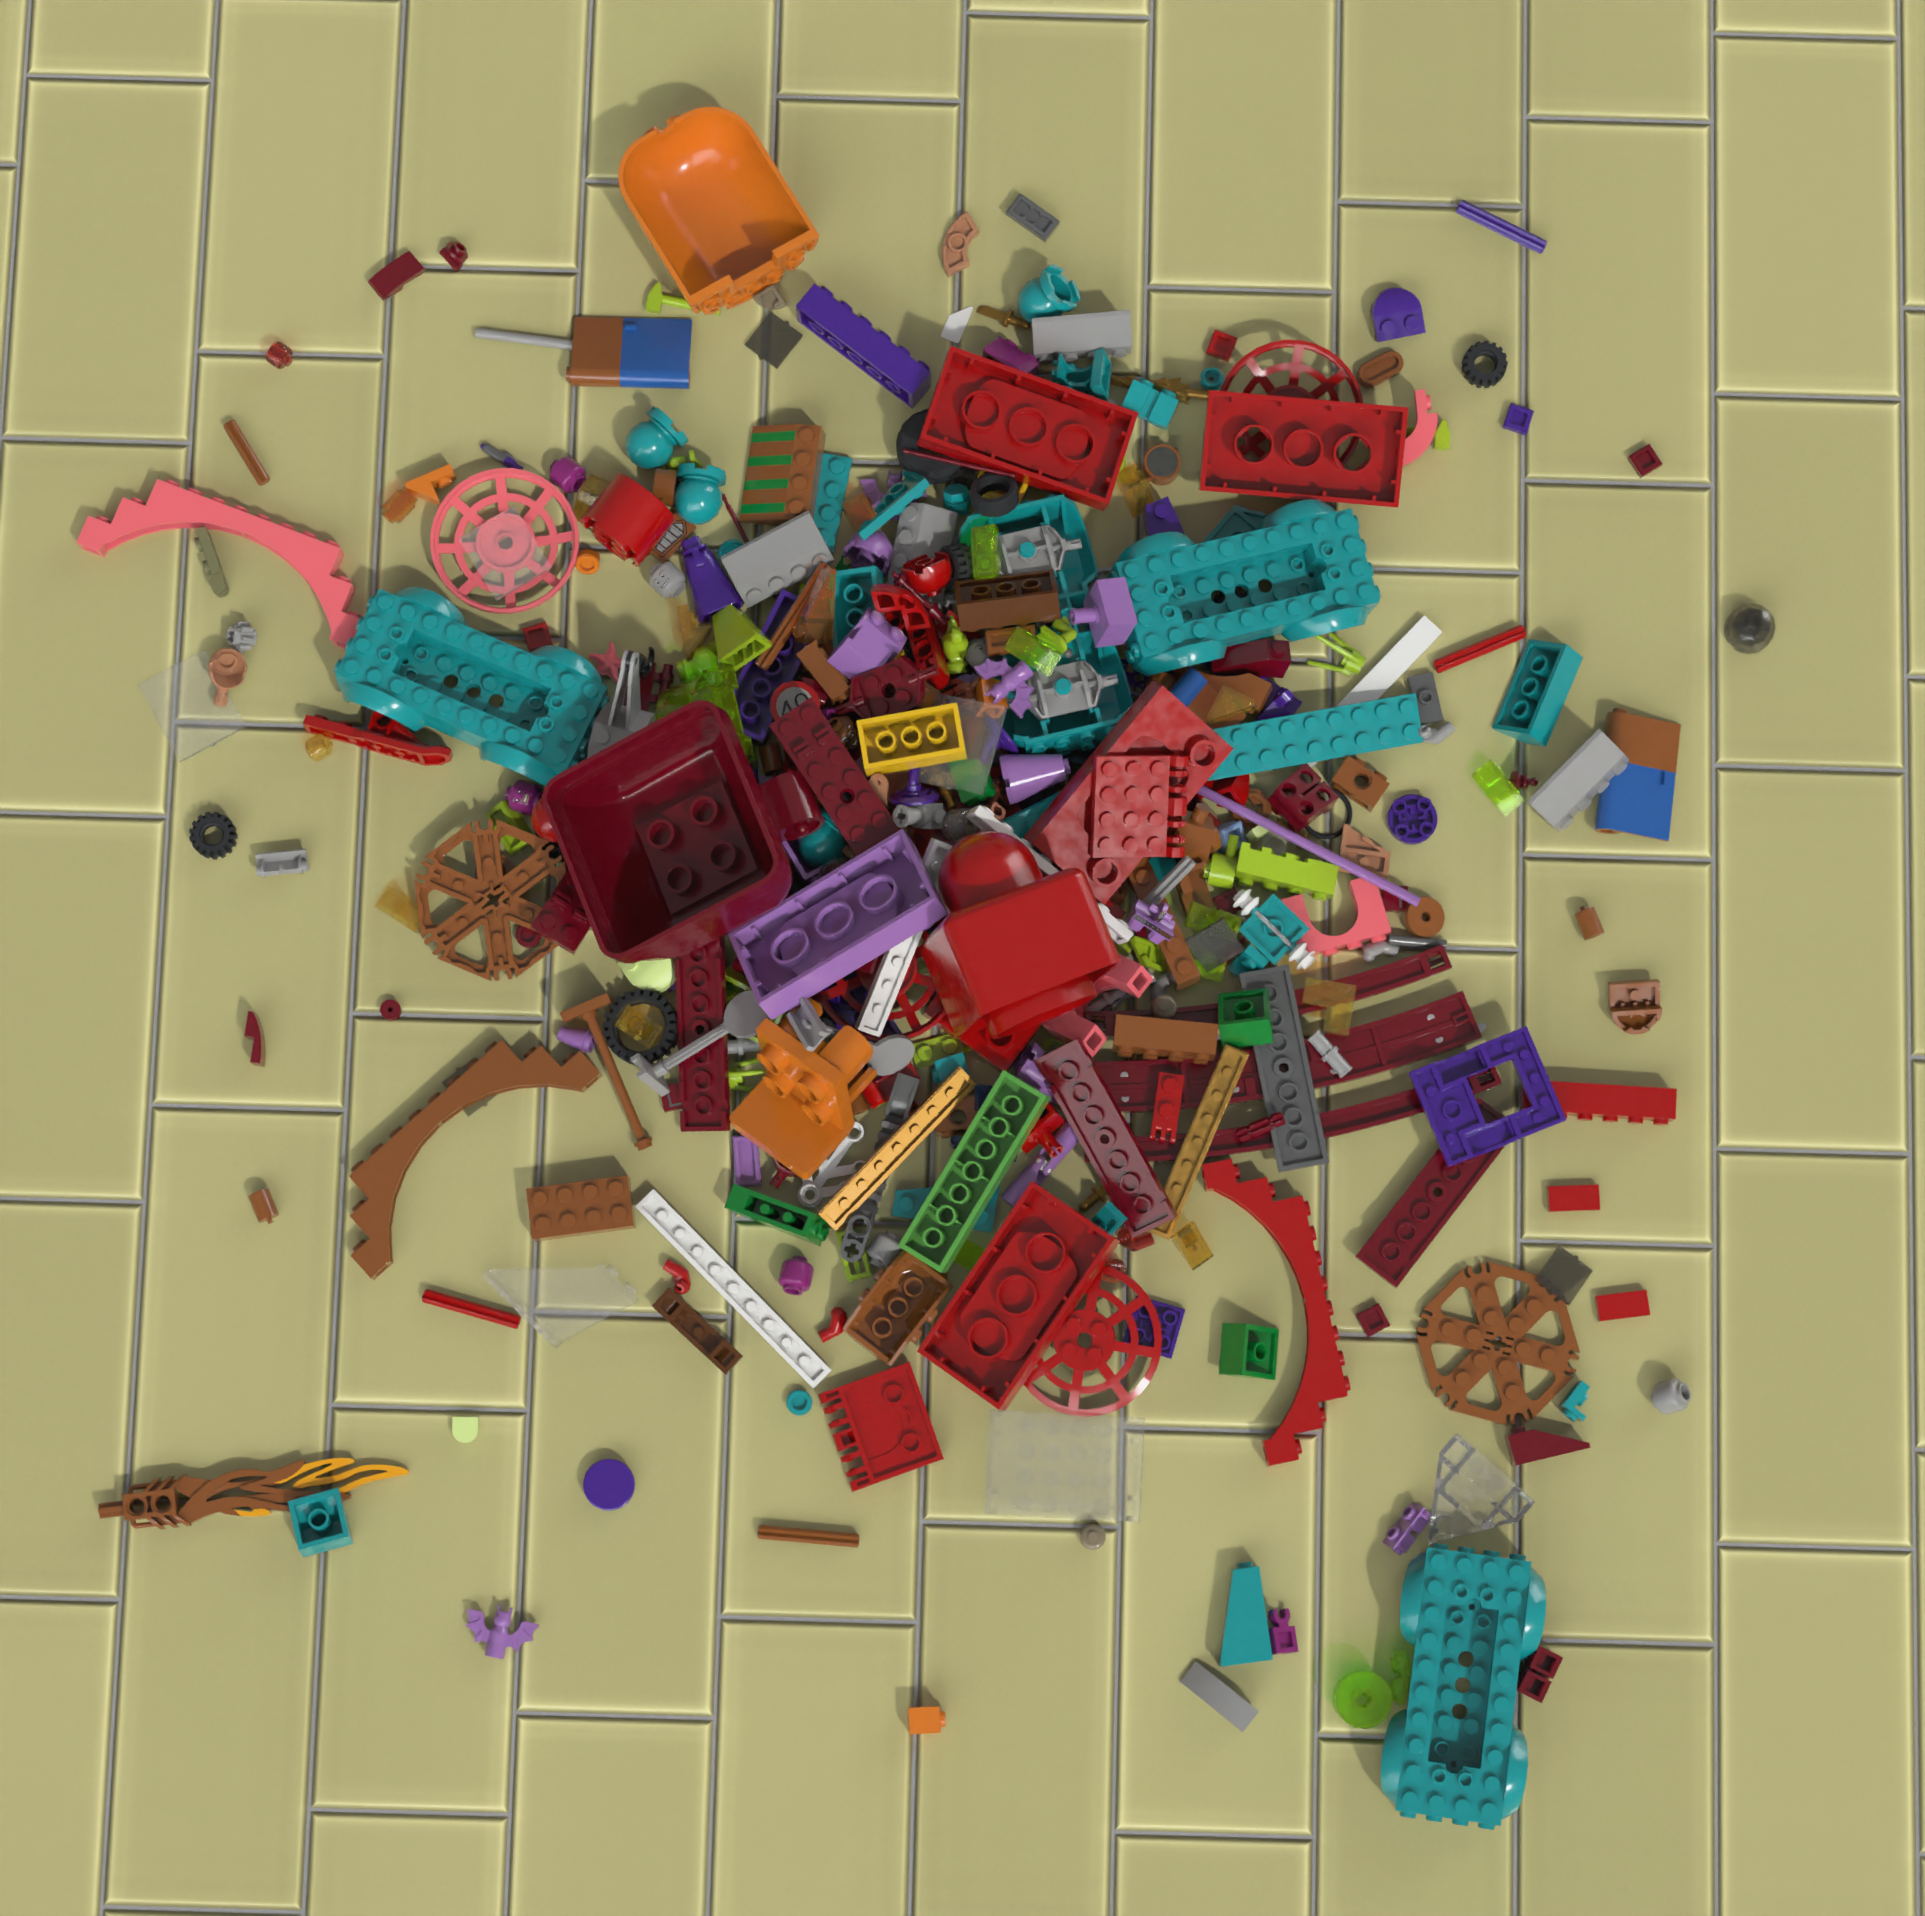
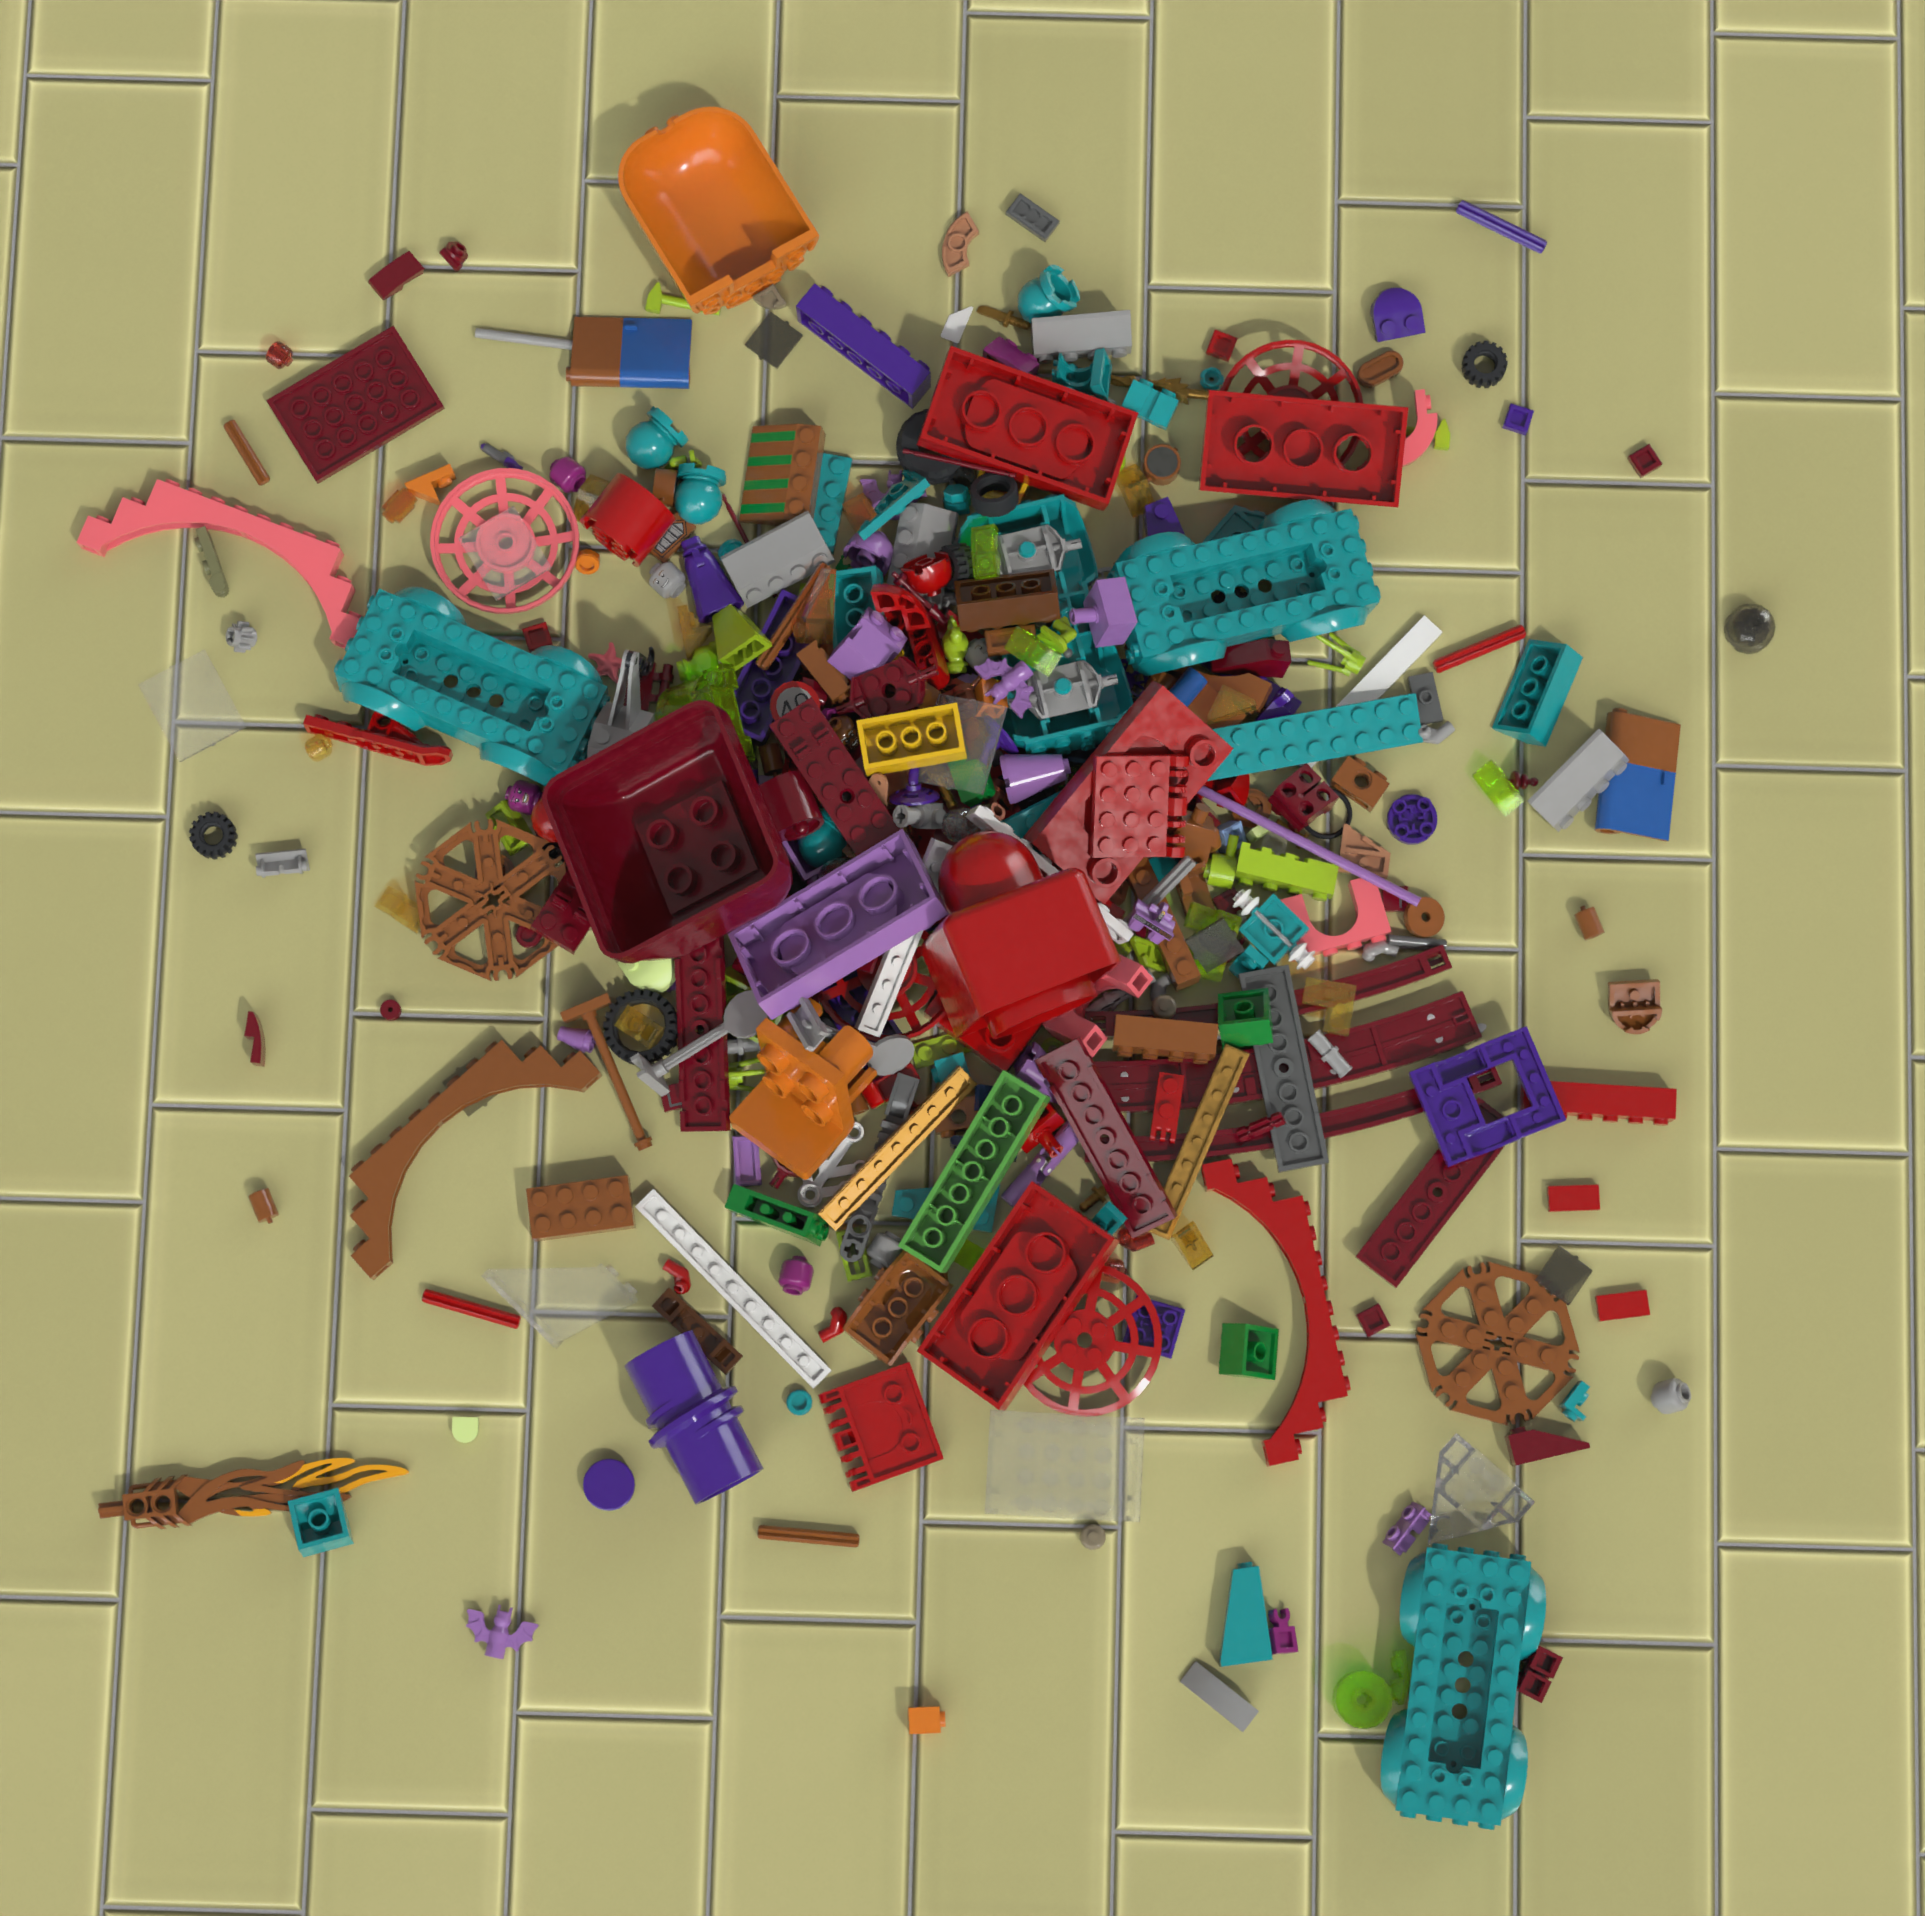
nougat hair [208,647,247,707] -> none
none -> dark red plate [266,325,445,484]
none -> dark purple piece [624,1330,764,1505]

